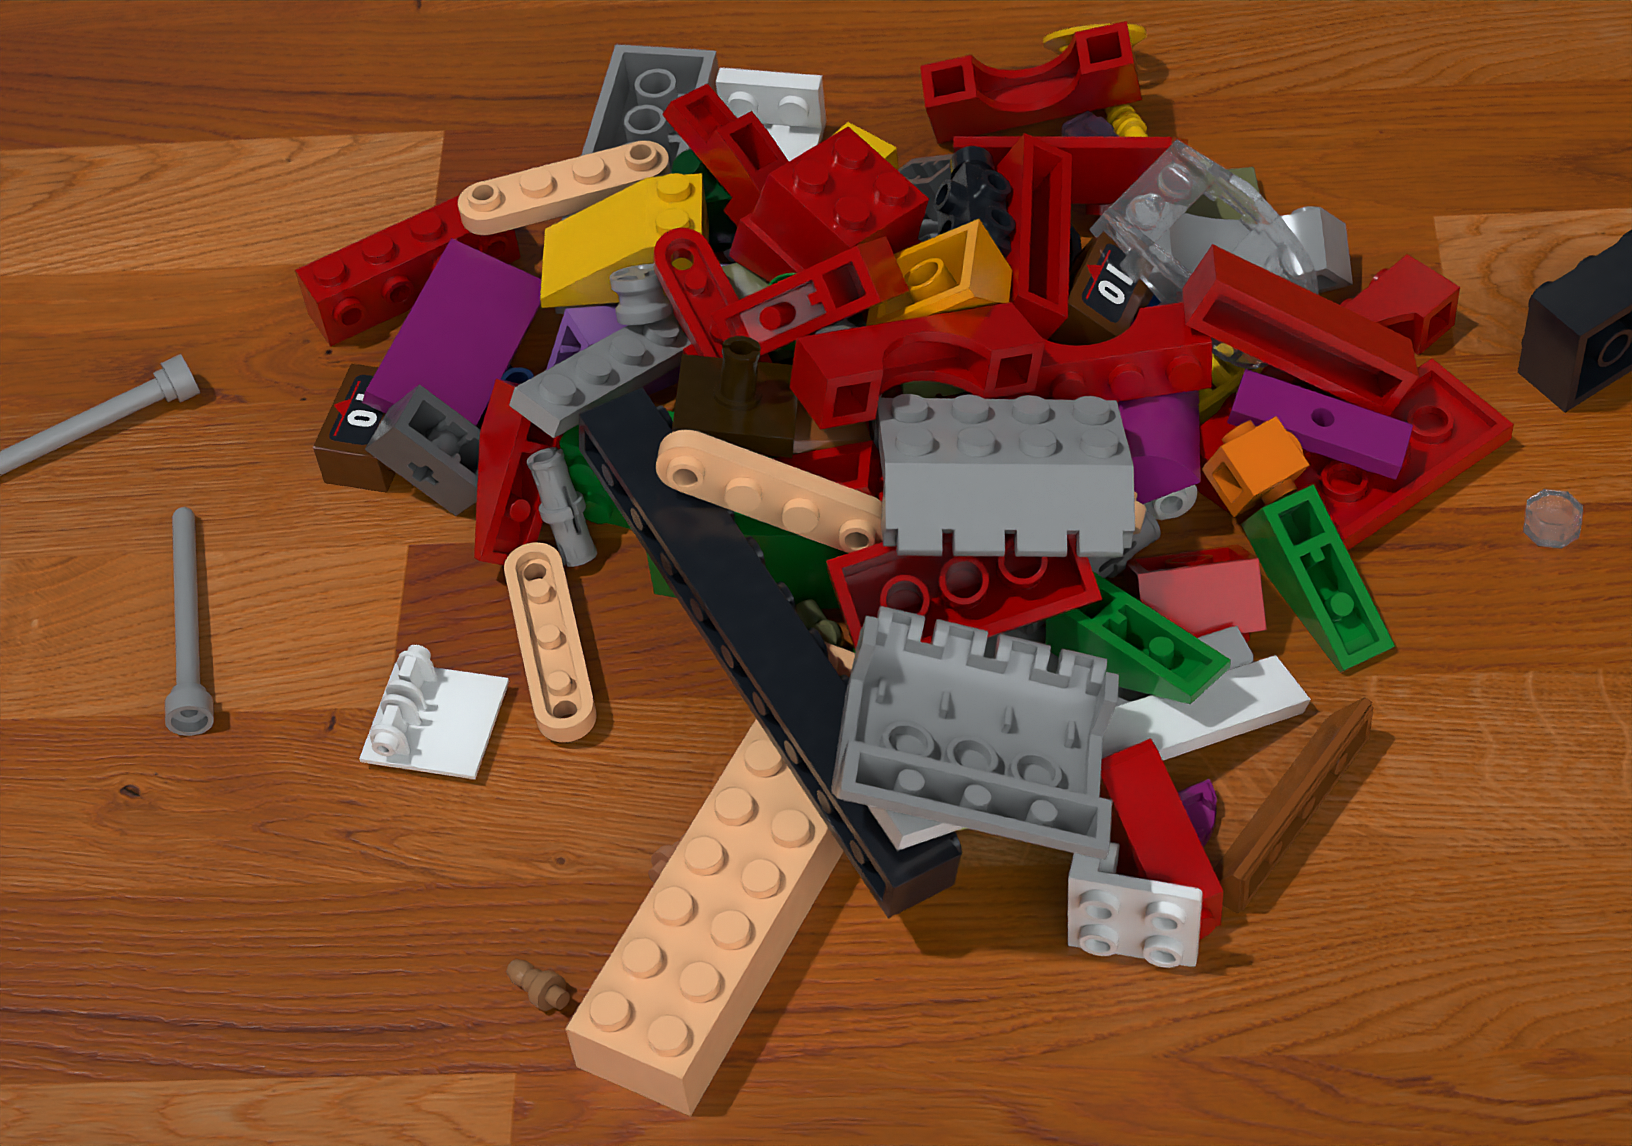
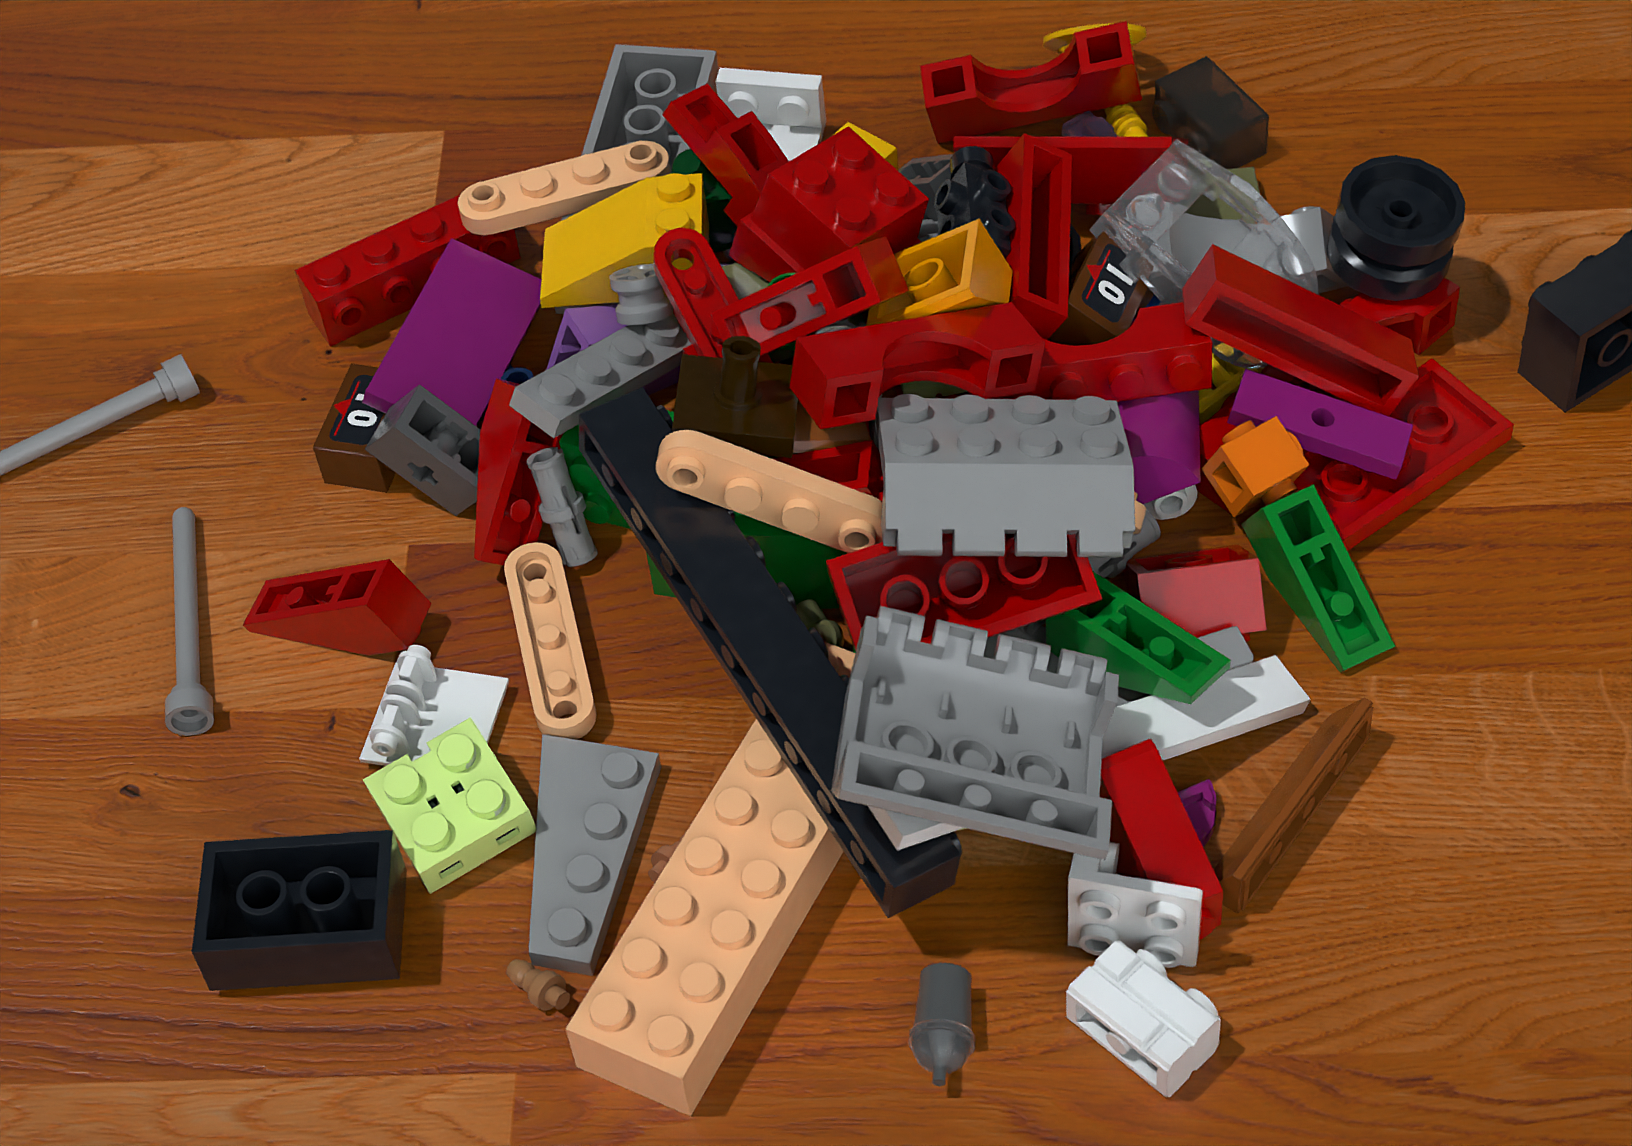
clear tile [1523,489,1583,549] -> none
none -> black brick [192,830,407,991]
none -> red slope [243,559,432,655]
none -> yellowish green piece [363,717,536,894]
none -> light grey wing [528,734,661,976]
none -> piece [908,963,975,1086]
none -> white brick [1066,940,1221,1098]
none -> clear smoke brick [1152,56,1269,171]
none -> black wheel [1326,155,1465,301]

